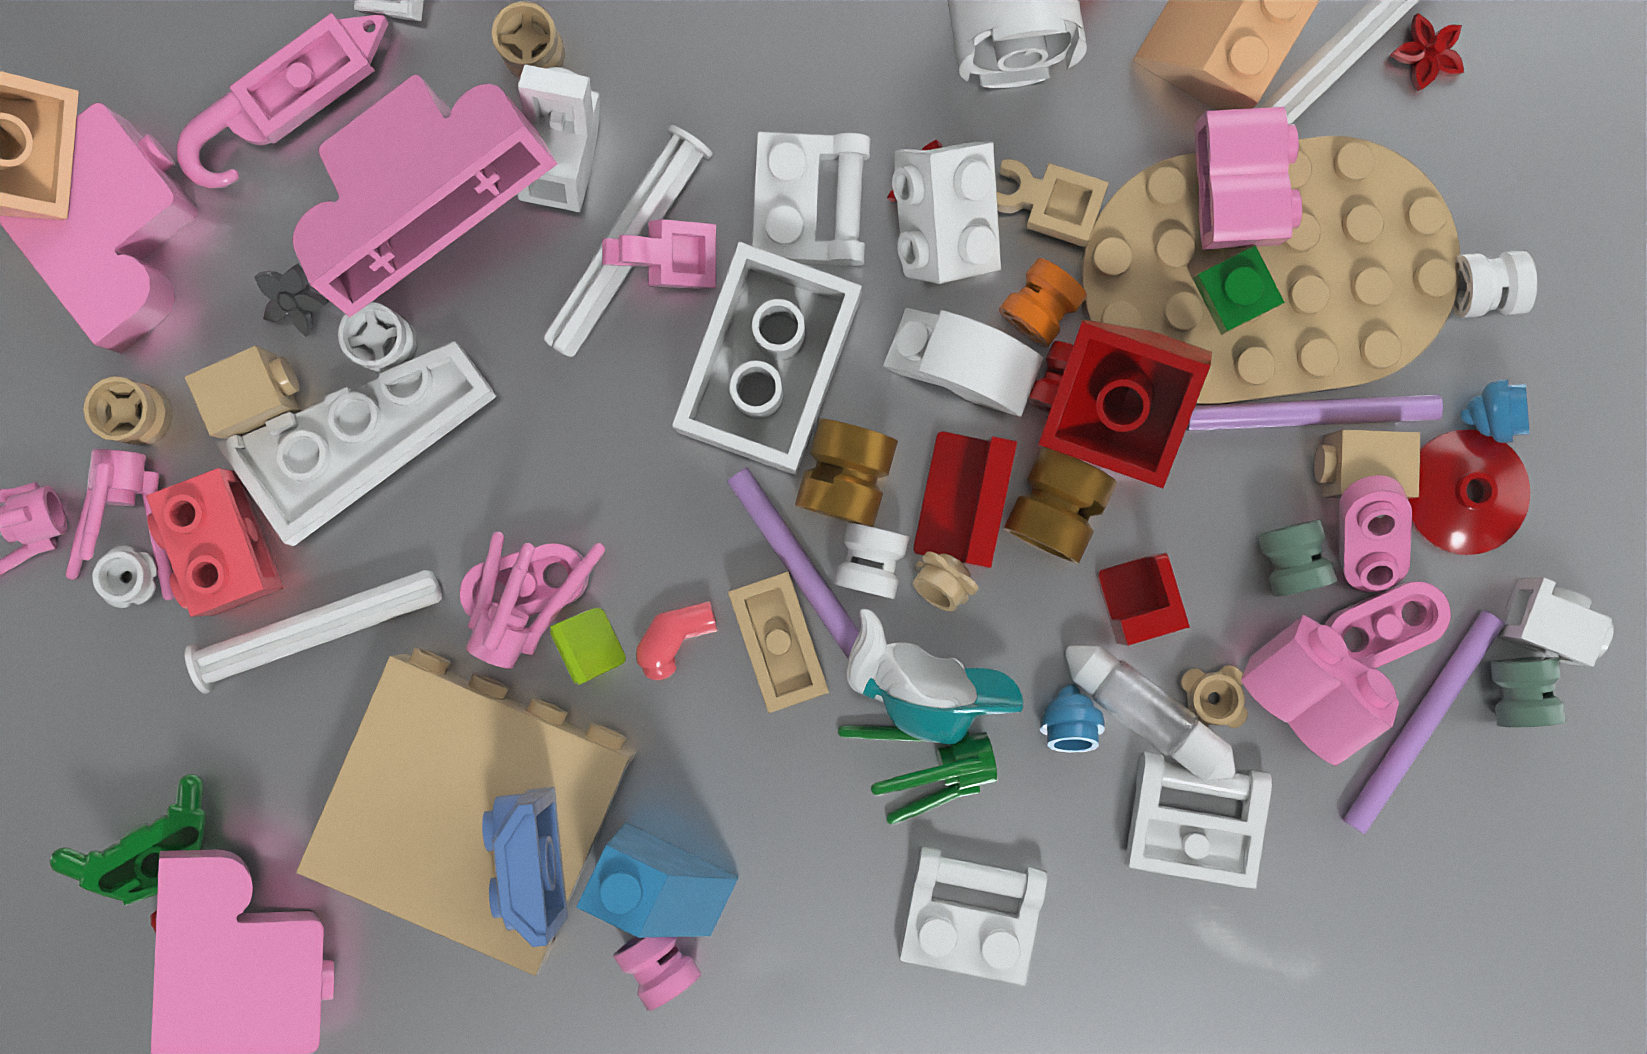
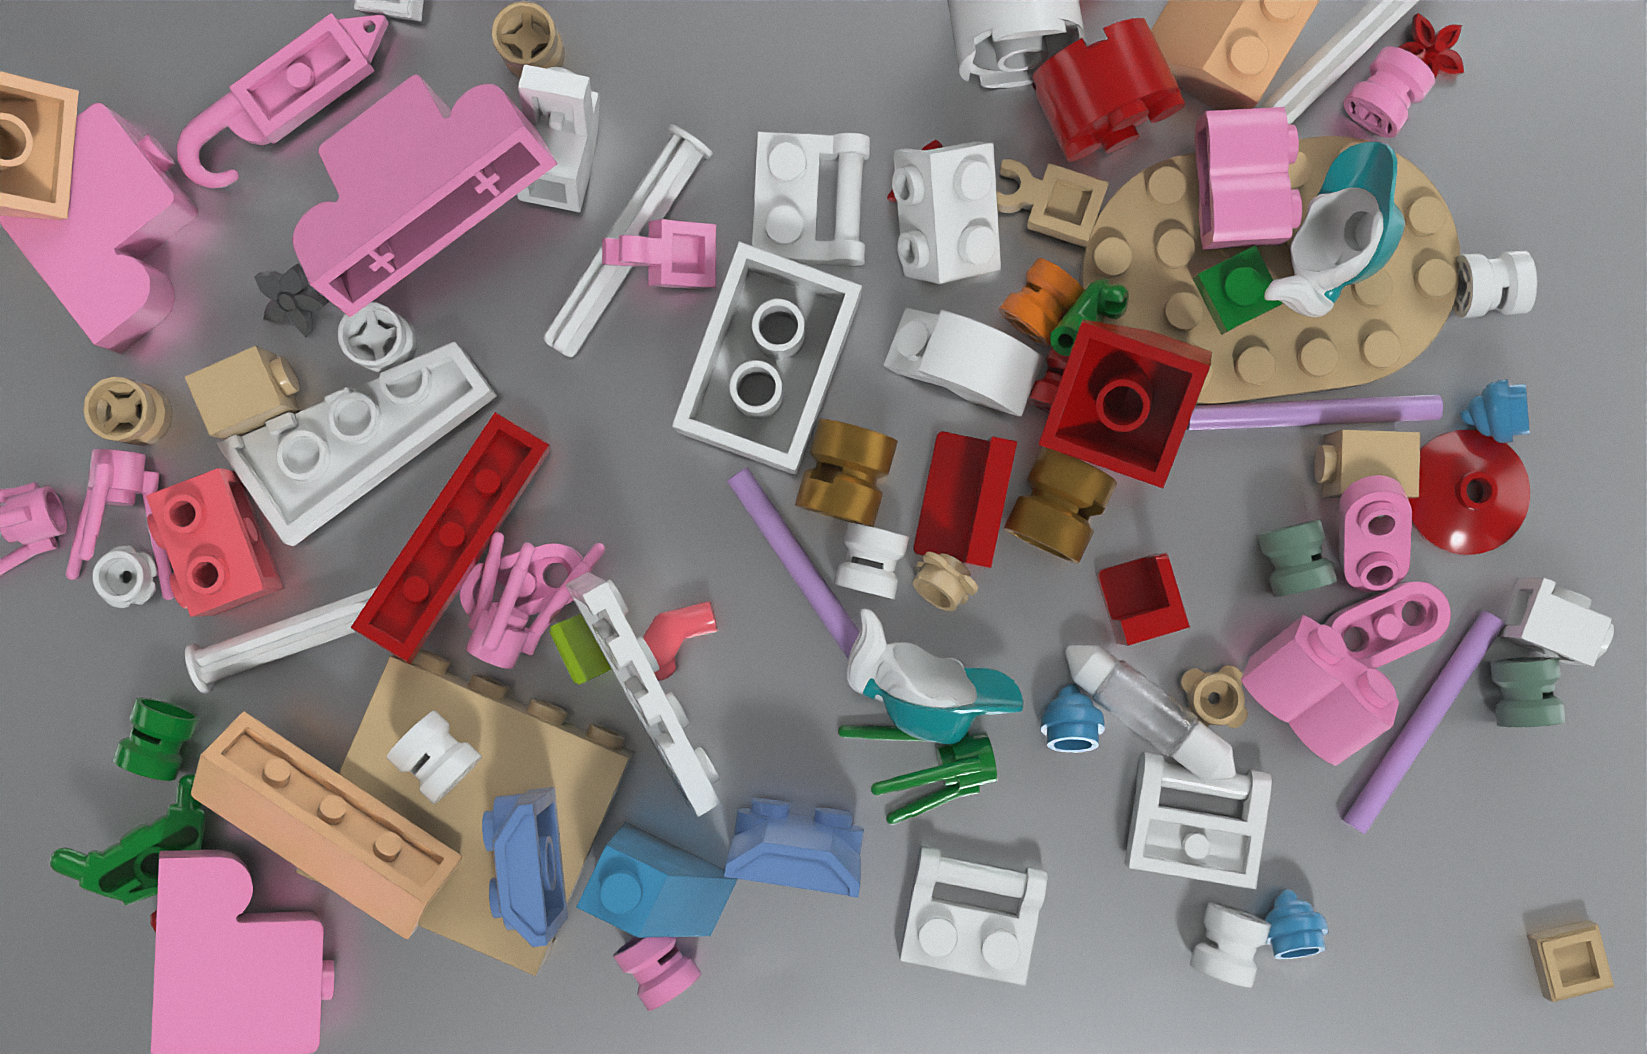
tan plate [728,571,829,713] -> none
none -> green wheel [112,697,199,781]
none -> light nougat panel [191,711,463,939]
none -> red plate [350,412,550,664]
none -> white wheel [386,710,482,805]
none -> white wing [565,572,721,817]
none -> medium blue slope [724,798,864,898]
none -> red brick [1031,18,1186,162]
none -> green arm [1050,279,1129,356]
none -> white wheel [1190,902,1271,988]
none -> white hair [1264,141,1405,317]
none -> dark azure plate [1264,889,1329,959]
none -> bright pink wheel [1343,46,1435,138]
none -> tan tile [1527,920,1614,1002]

